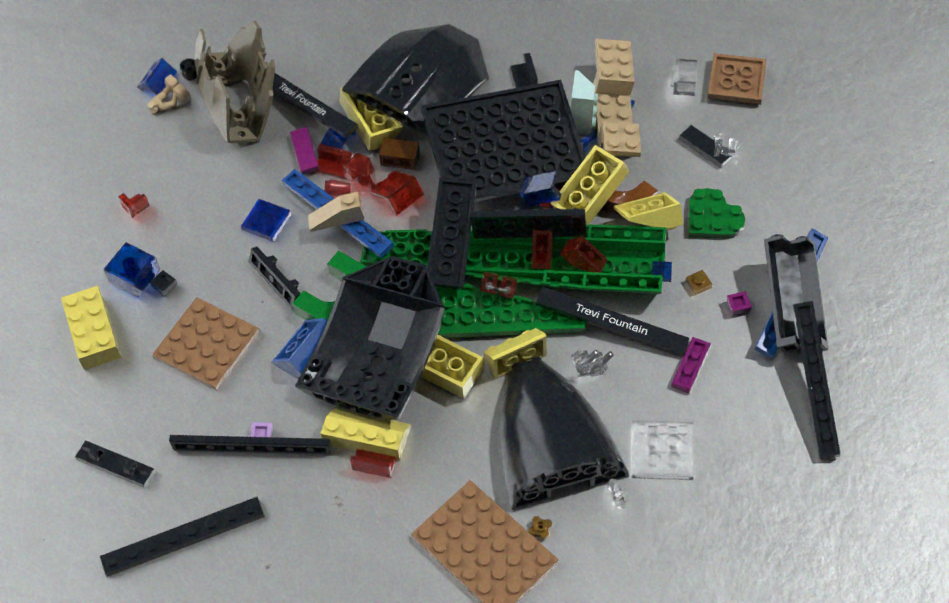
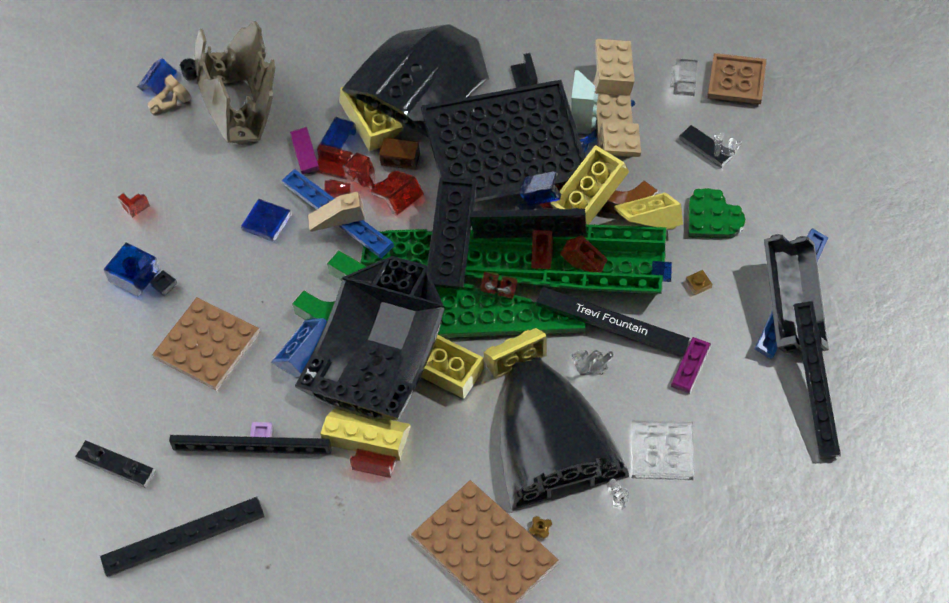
light yellow brick [61,285,122,370] -> none
black hinge [248,246,301,309] -> none
black tile [273,73,358,139] -> none
magenta plate [726,291,752,315] -> none

